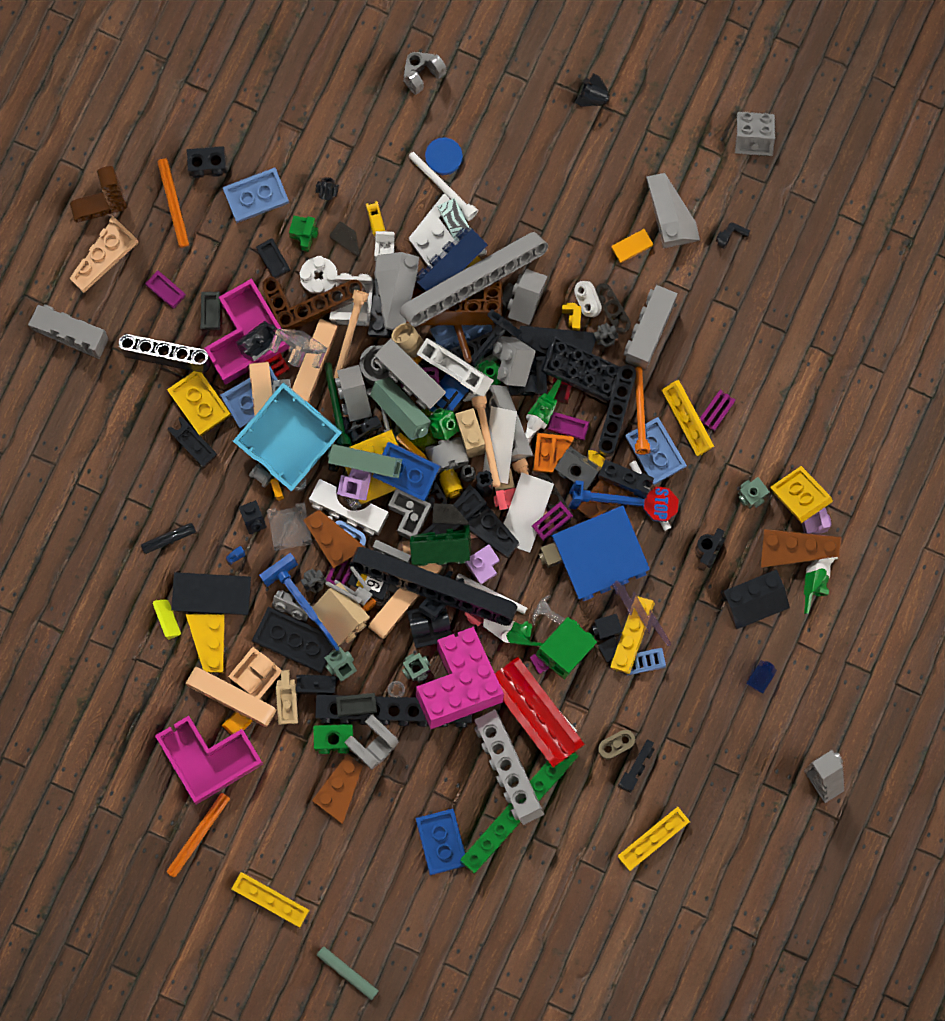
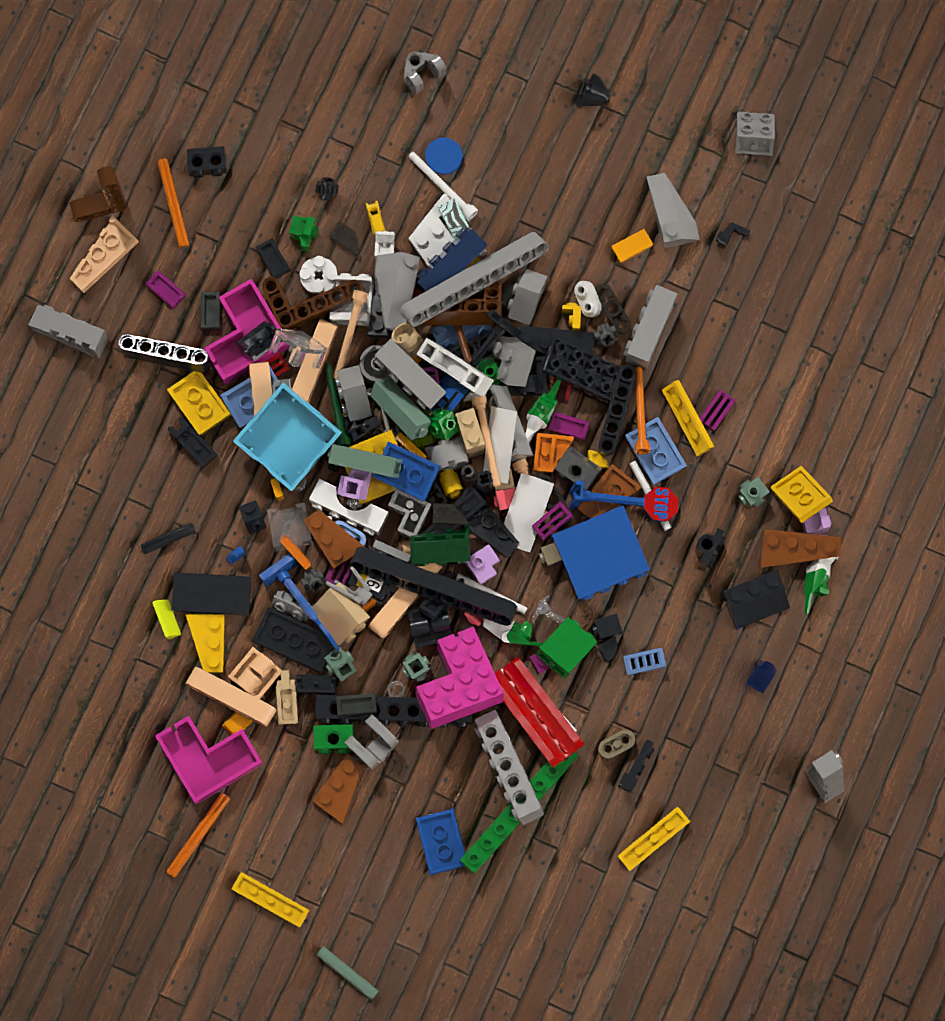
medium blue plate [223,168,289,223] -> none
light grey bush [249,463,274,488] -> none
black plate [598,459,654,499] -> none
yellow plate [610,596,655,674] -> none
piece [611,581,671,647] -> none
none -> orange tile [280,535,311,570]

